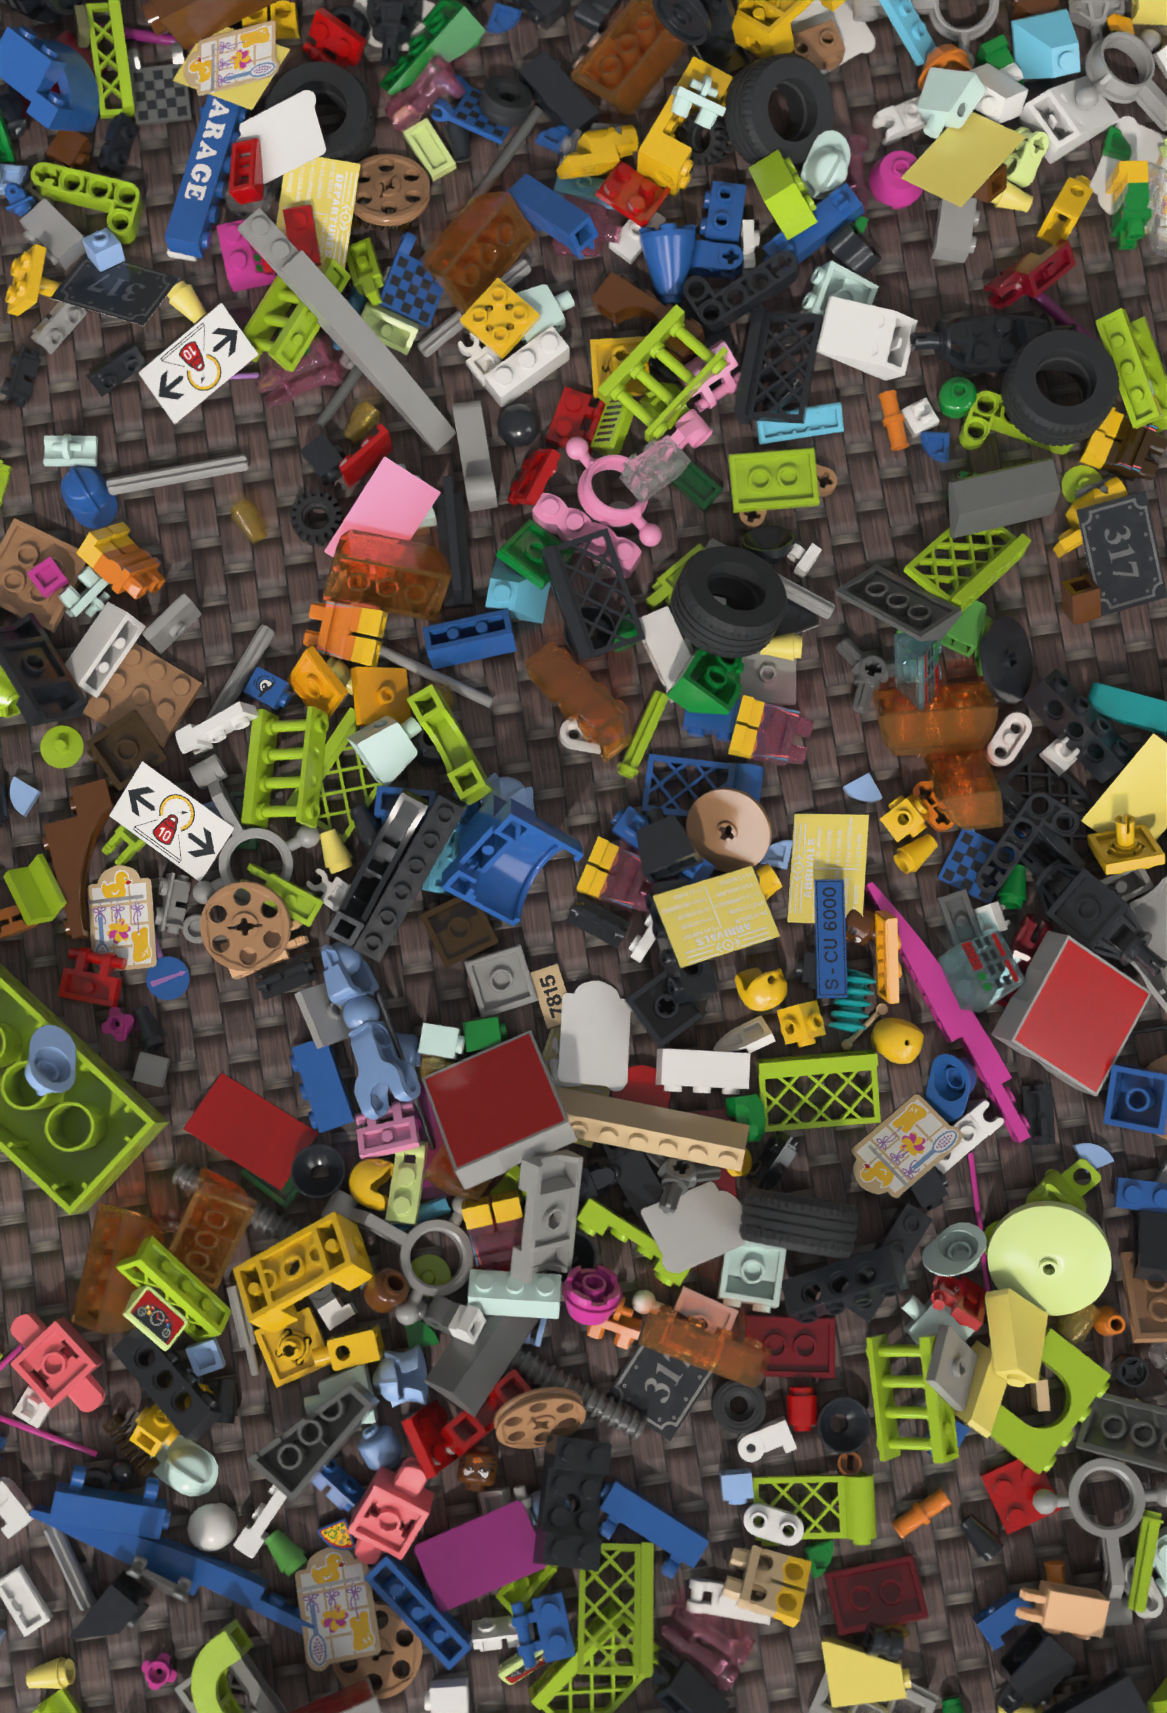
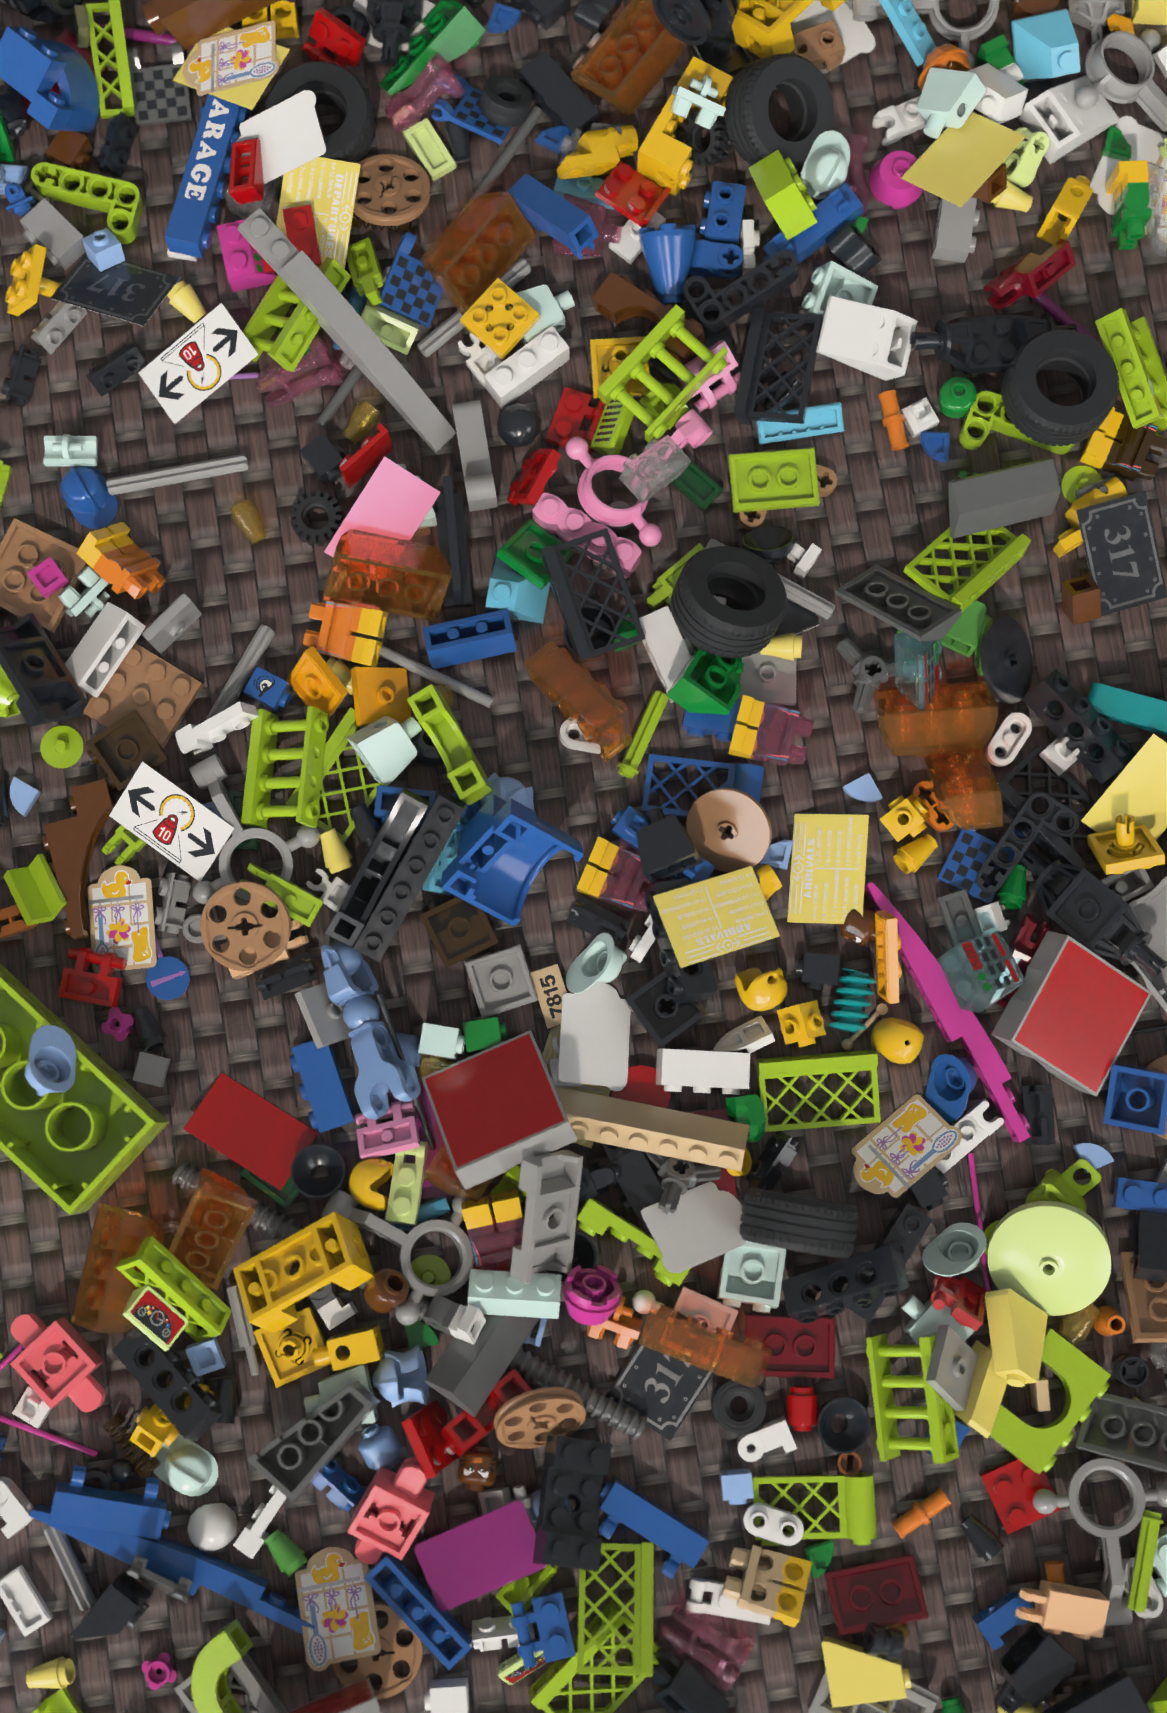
tile [317,1517,356,1550] -> none
blue tile [814,879,848,998] -> none
none -> light aqua piece [566,933,627,994]

